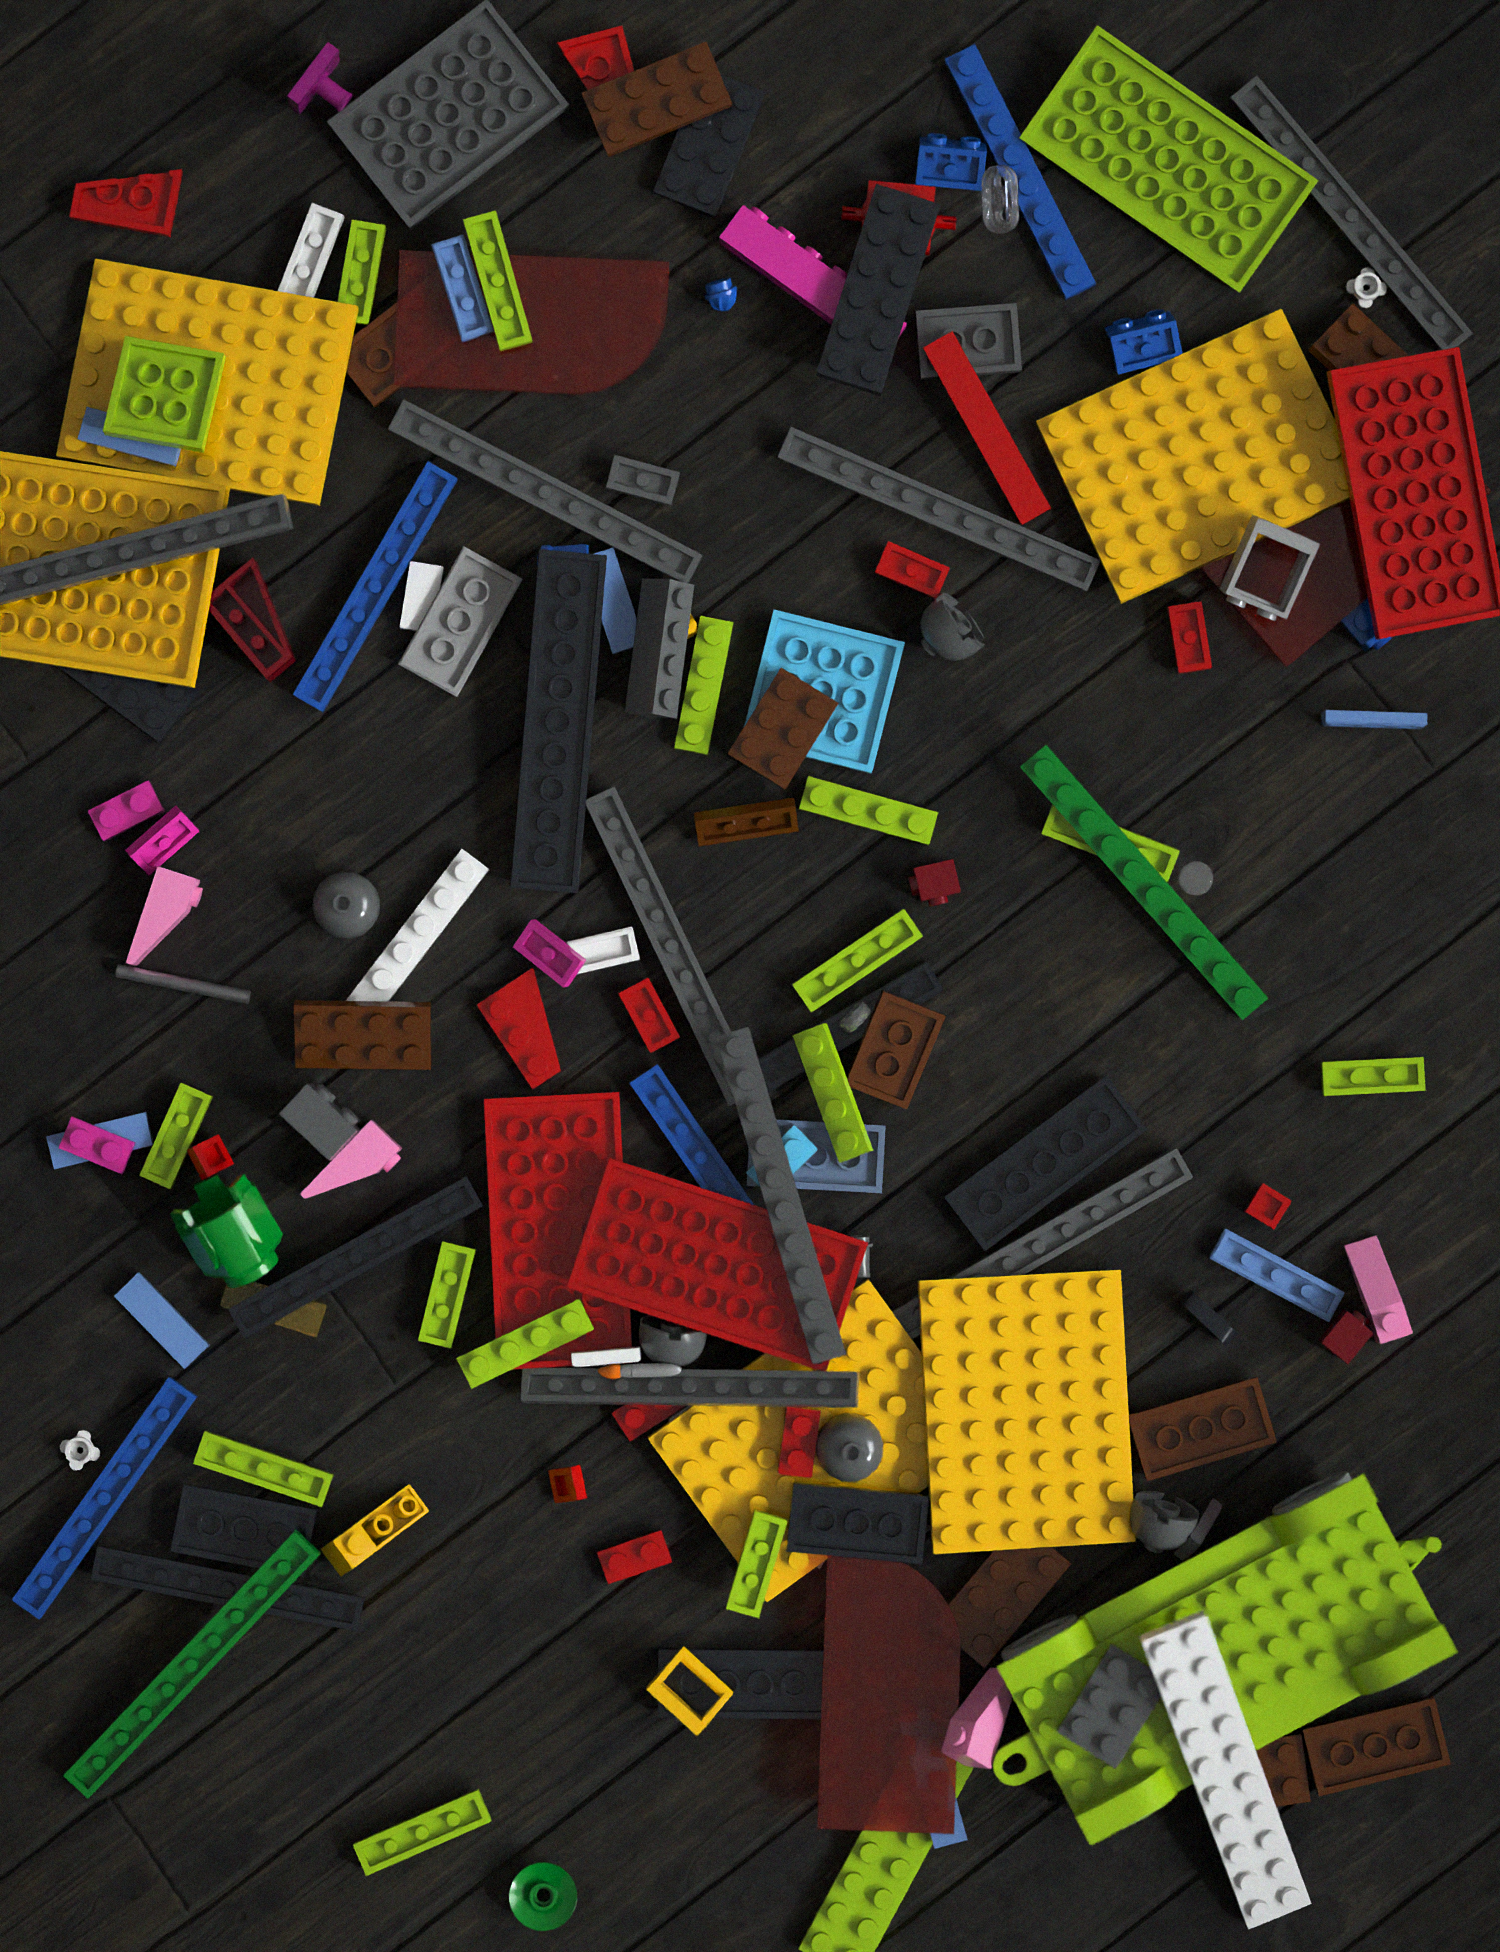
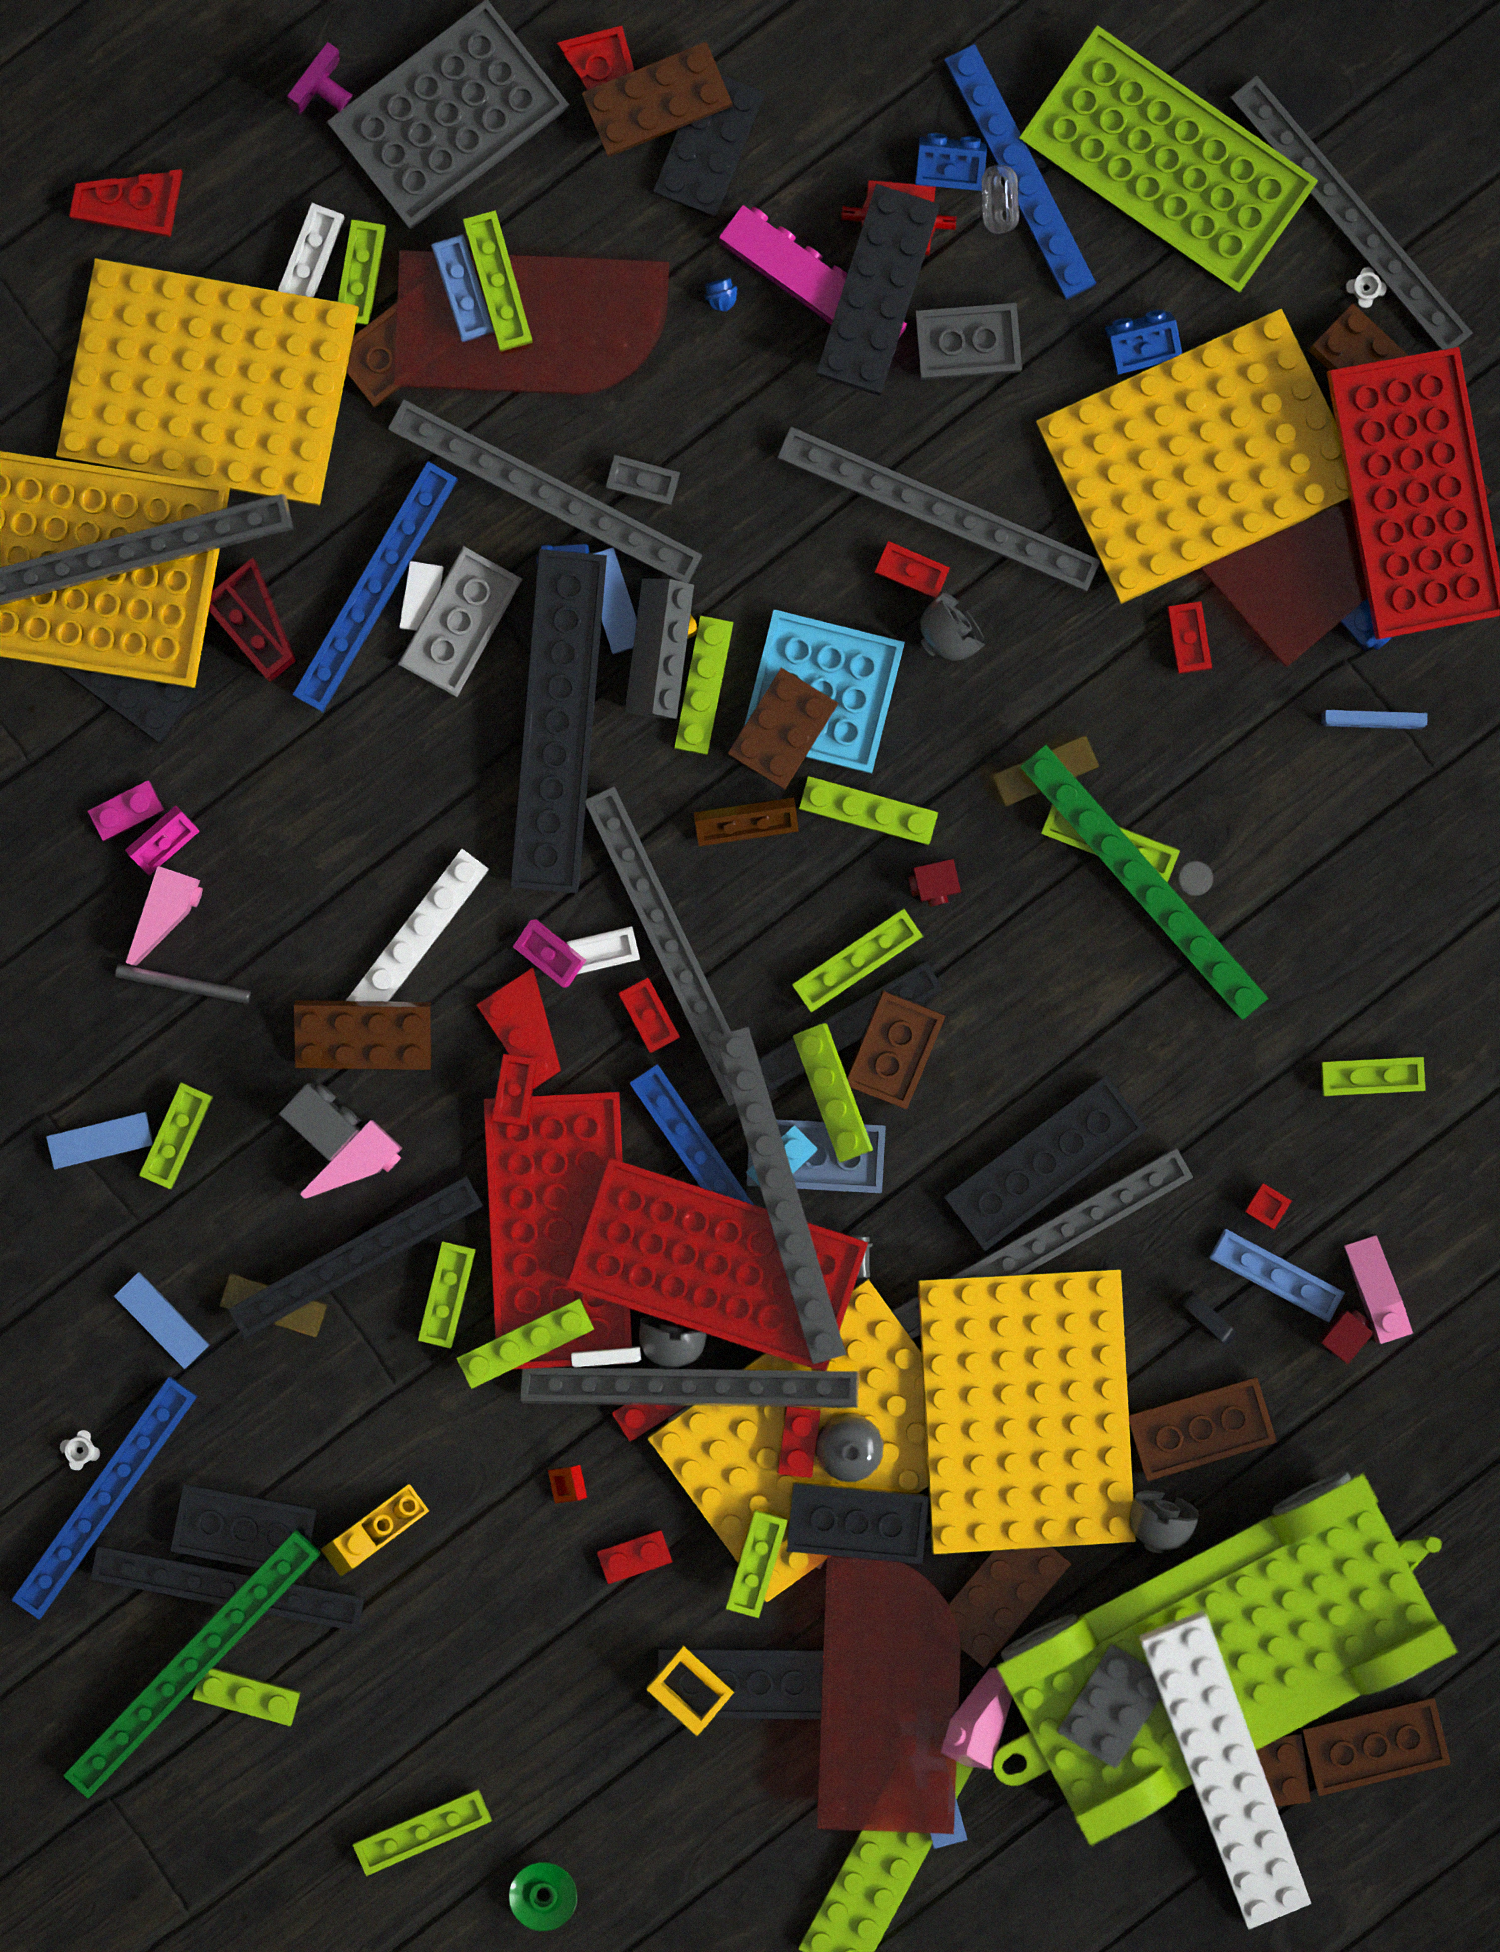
dark pink plate [59,1117,136,1174] -> none
medium blue tile [78,407,181,467] -> none
lime plate [103,336,226,453] -> none
green piece [170,1173,283,1288] -> none
red plate [186,1134,234,1180] -> none
lime plate [193,1431,334,1507] -> none
dark grey cylinder [312,871,380,939] -> none
light grey piece [598,1363,681,1379] -> none
clear tile [839,1001,871,1033] -> none
red tile [923,331,1051,525] -> none
dark grey tile [1174,1498,1222,1561] -> none
light grey window [1220,514,1320,621] -> none
none -> lime plate [193,1668,301,1726]
none -> red plate [492,1054,537,1127]
none -> clear yellow tile [993,736,1099,807]

